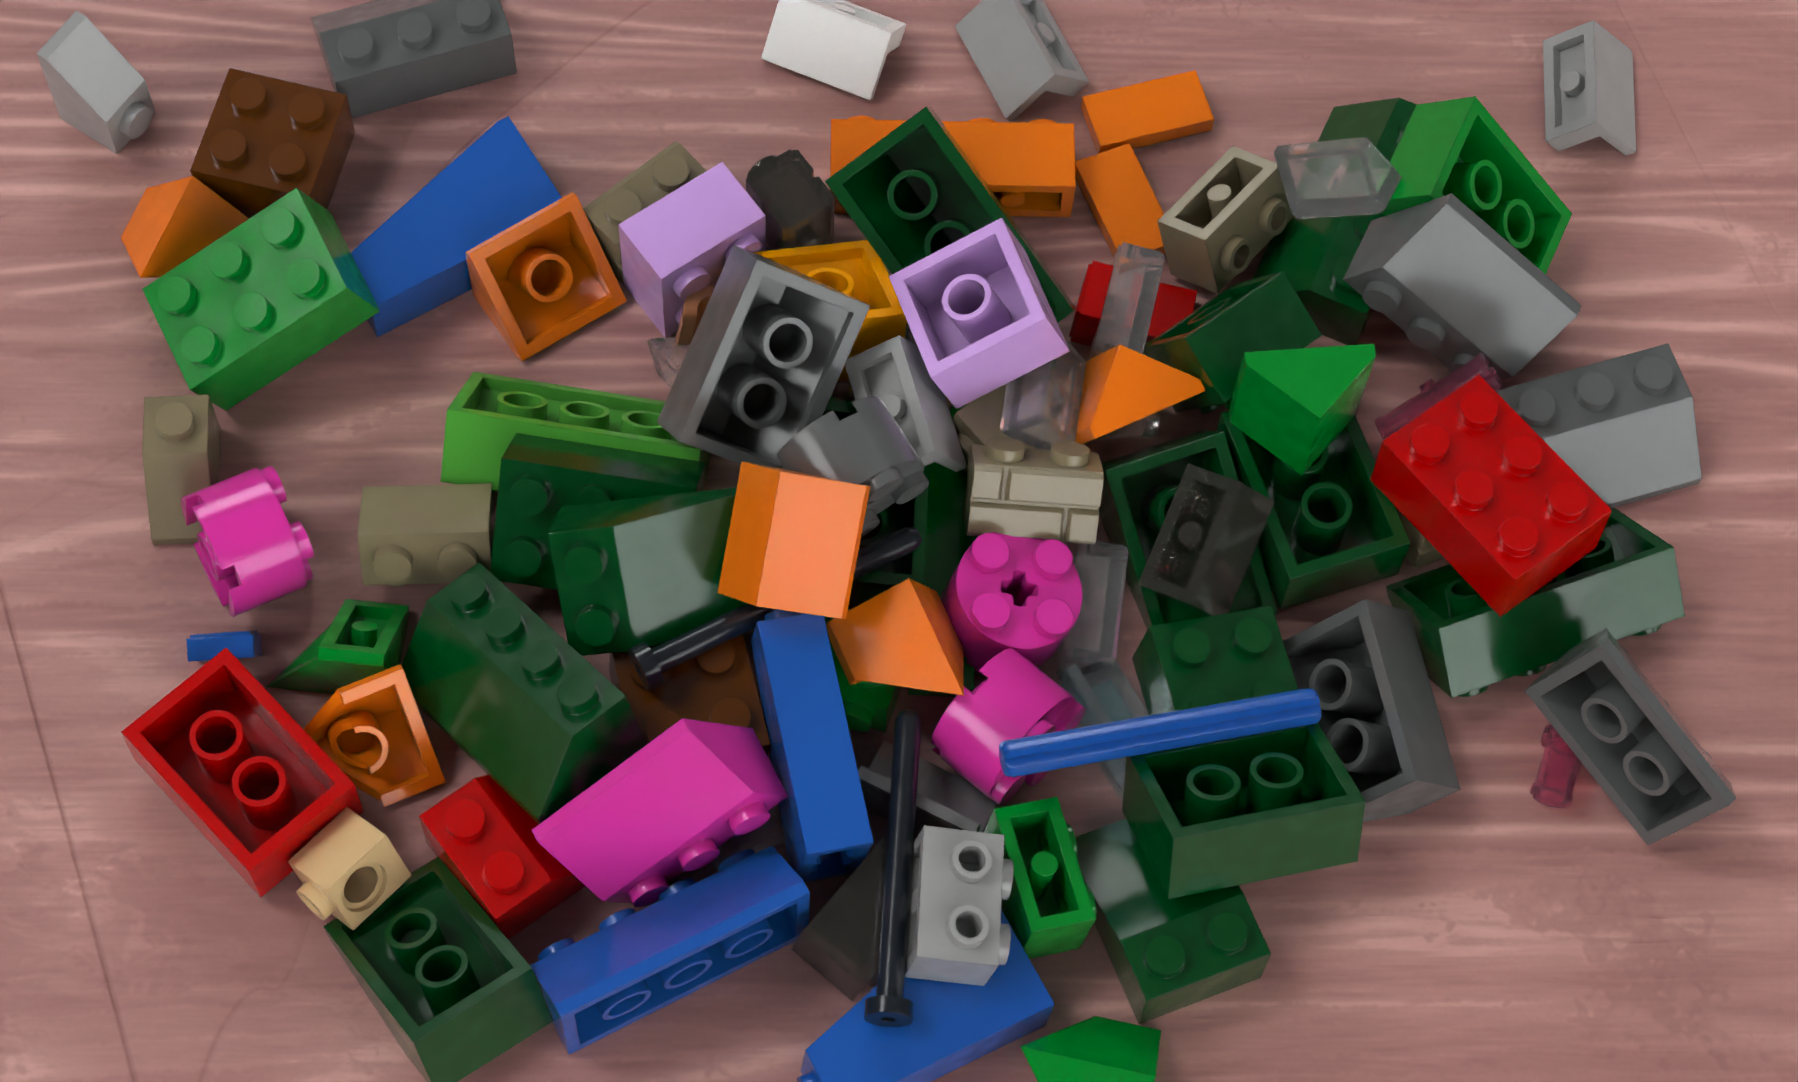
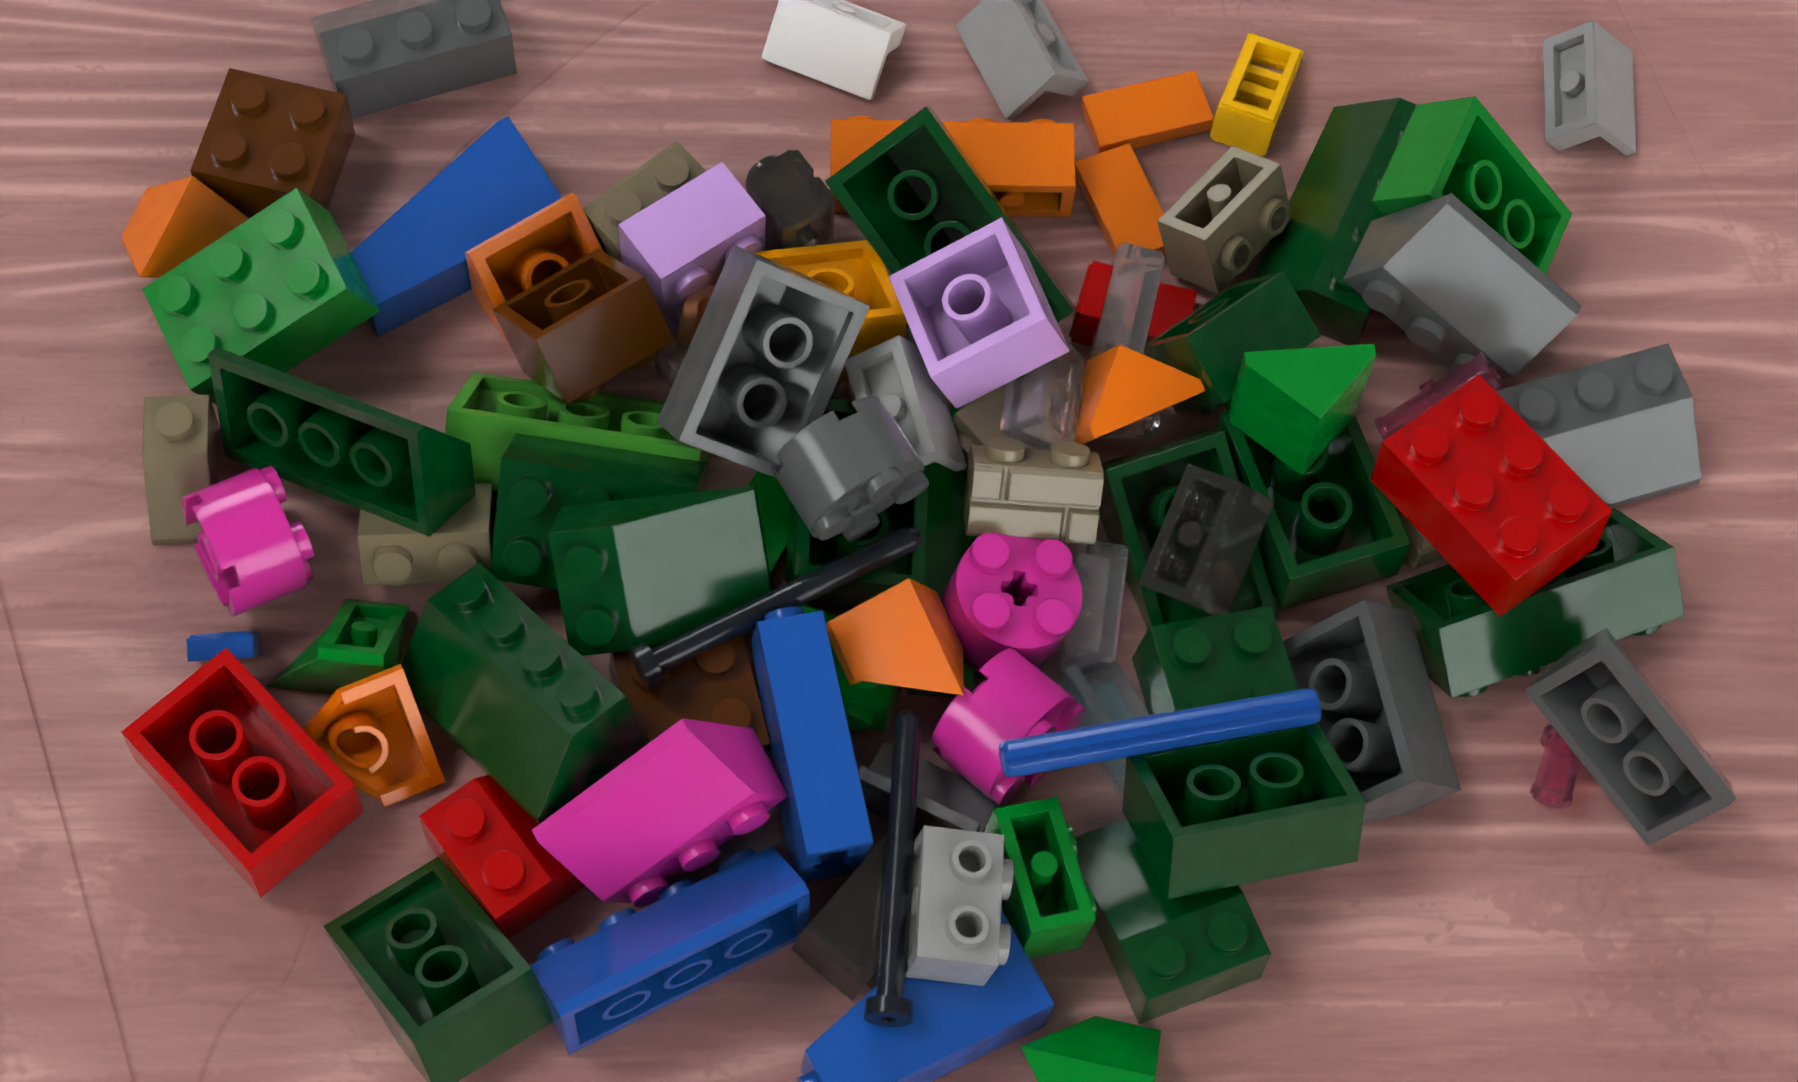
light grey slope [36,11,155,154] -> none
tan brick [288,807,412,931] -> none
orange slope [717,462,871,619] -> none
clear slope [1274,137,1402,219] -> none
none -> dark green slope [208,347,476,537]
none -> reddish brown brick [492,249,675,404]
none -> yellow slope [1210,33,1304,156]

